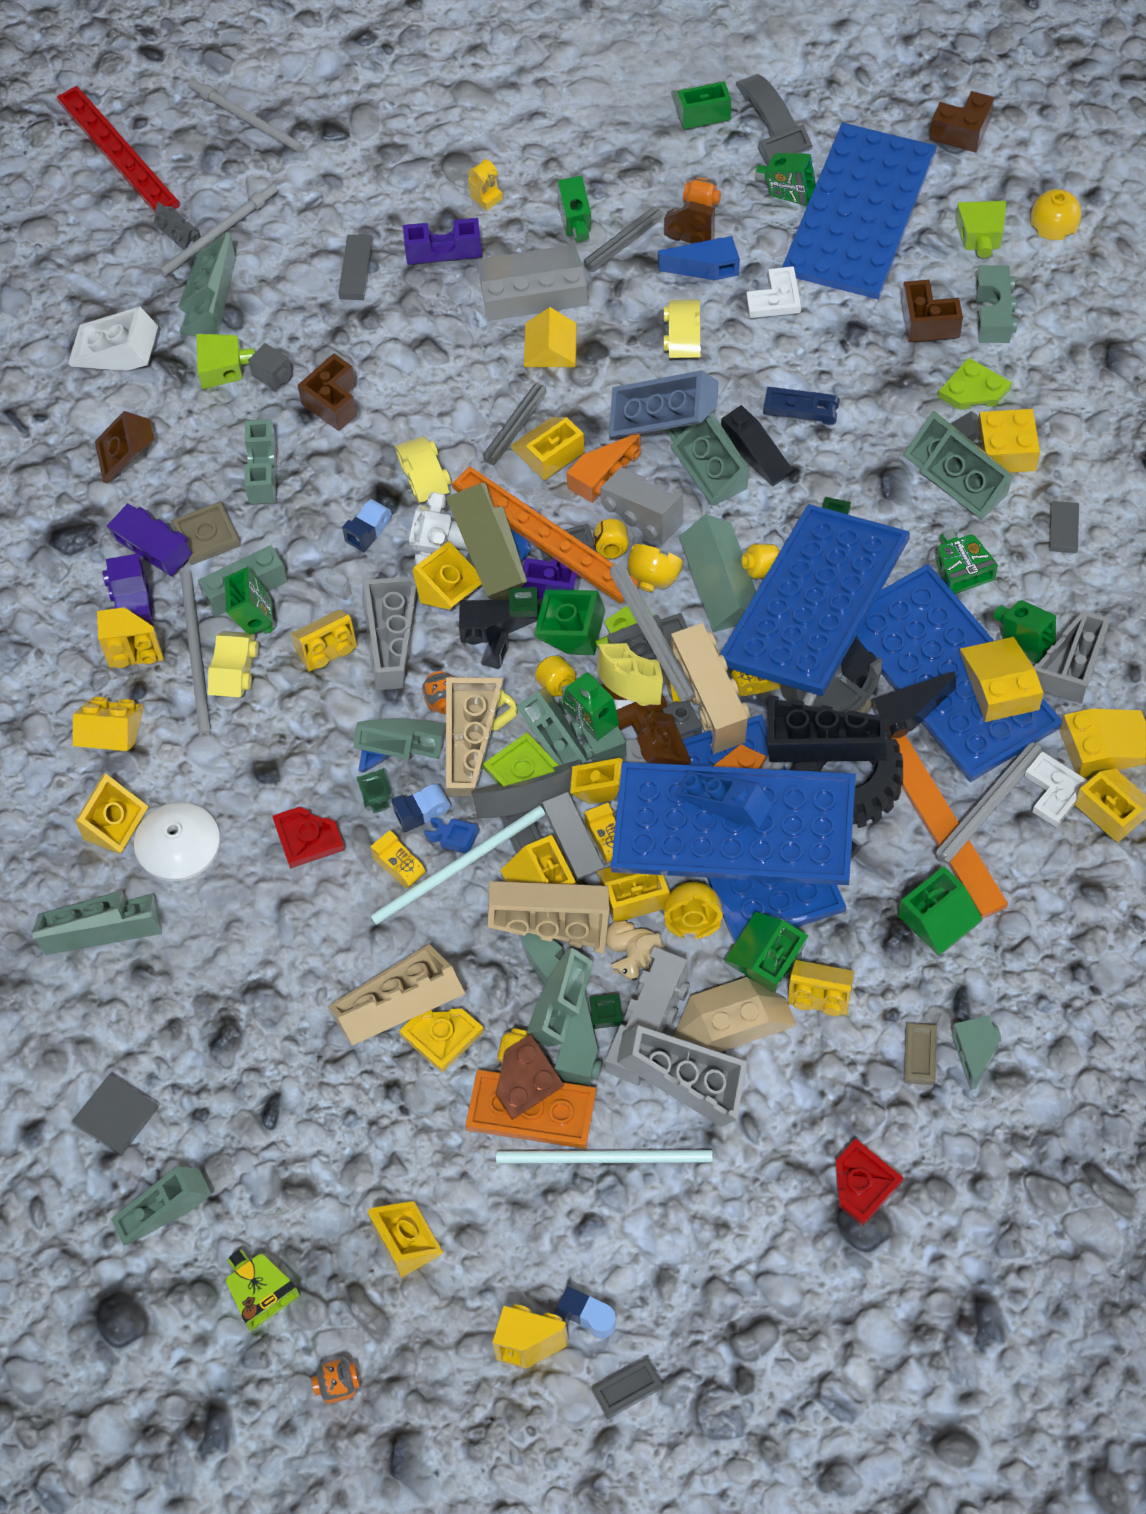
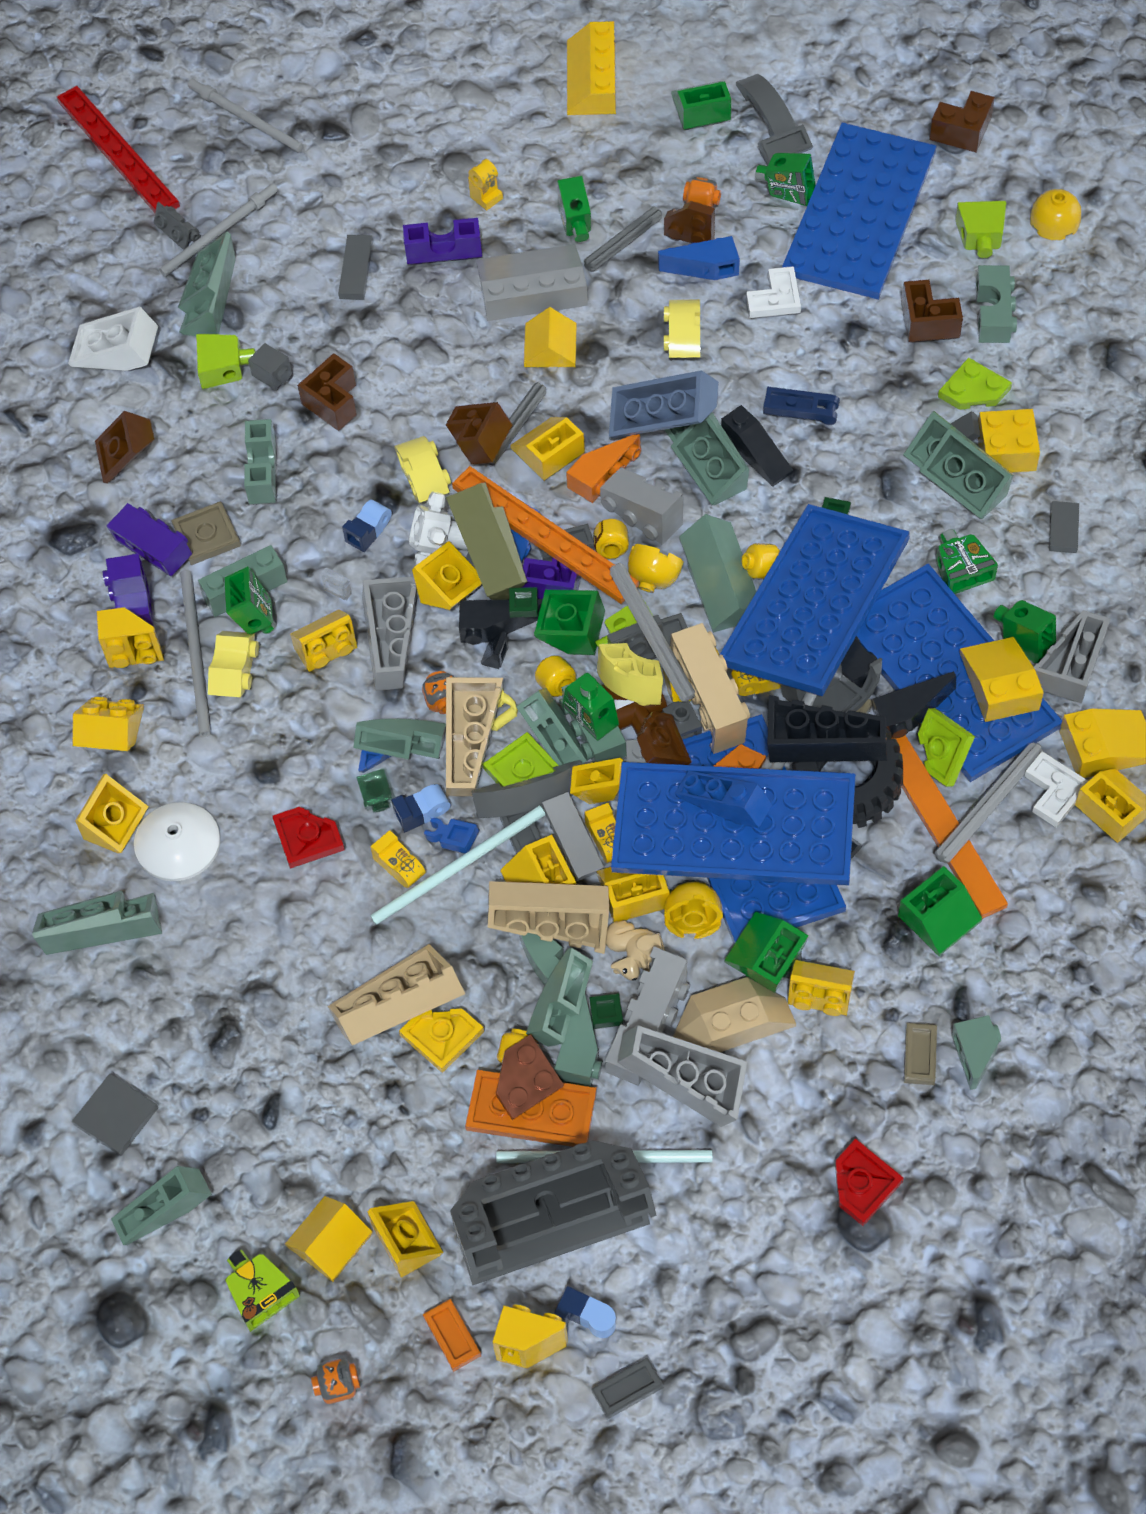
none -> yellow slope [285,1196,373,1282]
none -> orange tile [423,1299,481,1372]
none -> reddish brown brick [446,402,512,464]
none -> dark grey wedge [450,1140,657,1285]
none -> yellow slope [567,21,616,115]
none -> lime plate [918,708,975,787]

